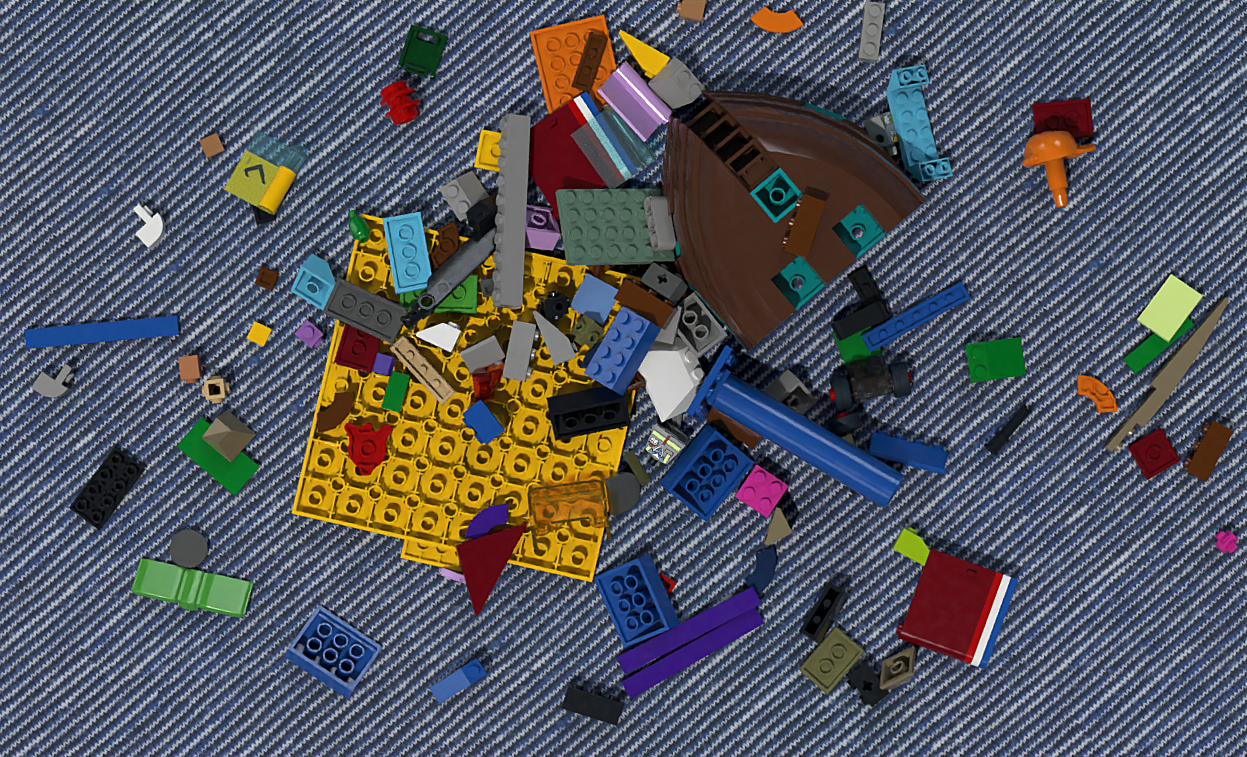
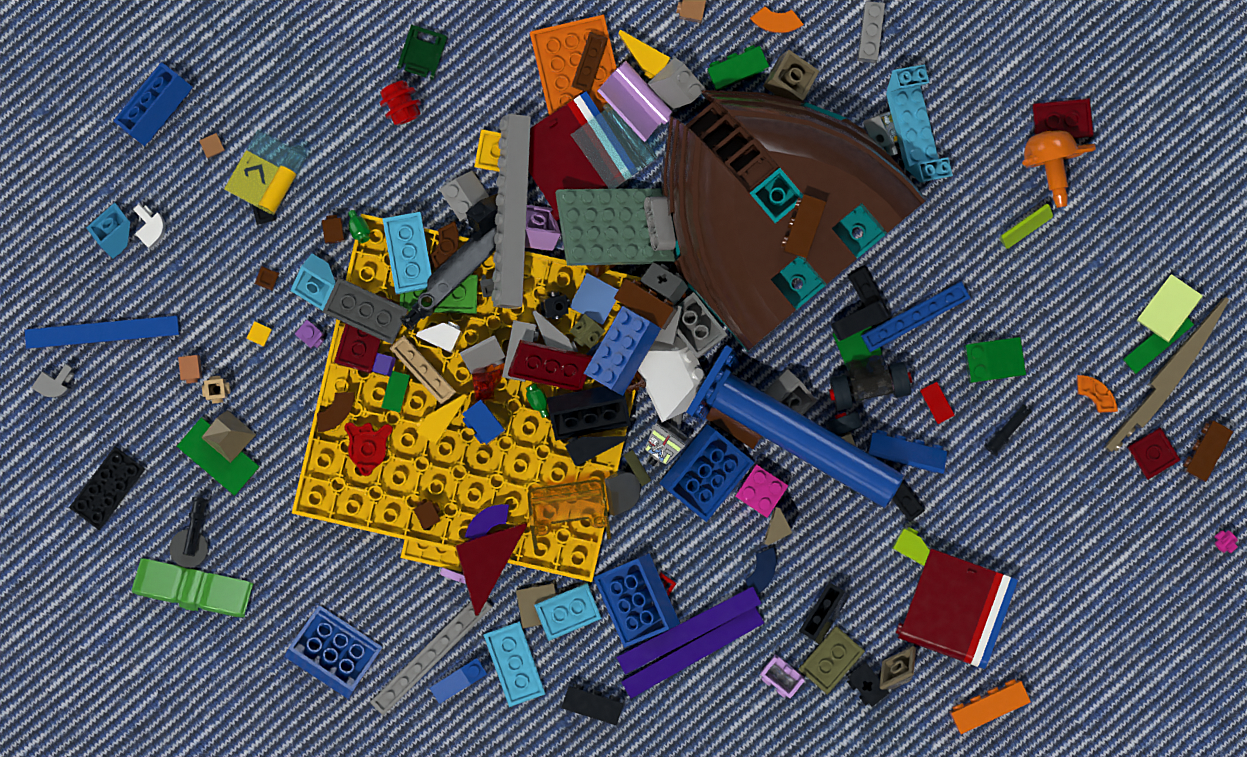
none -> dark azure slope [86,202,130,259]
none -> blue slope [113,62,193,147]
none -> black pin [183,497,209,557]
none -> reddish brown brick [322,215,346,244]
none -> light grey tile [370,601,492,716]
none -> reddish brown brick [413,499,442,530]
none -> yellow slope [416,394,468,445]
none -> medium azure tile [484,621,546,707]
none -> dark red tile [508,340,593,391]
none -> dark tan tile [516,583,556,628]
none -> green plant [526,383,549,418]
none -> medium azure tile [534,583,602,641]
none -> black slope [565,436,627,466]
none -> green brick [707,45,769,91]
none -> lavender window [760,654,805,698]
none -> dark tan slope [763,50,819,102]
none -> black tile [889,465,925,522]
none -> red tile [920,382,955,424]
none -> orange brick [949,679,1031,734]
none -> lime slope [999,204,1053,249]

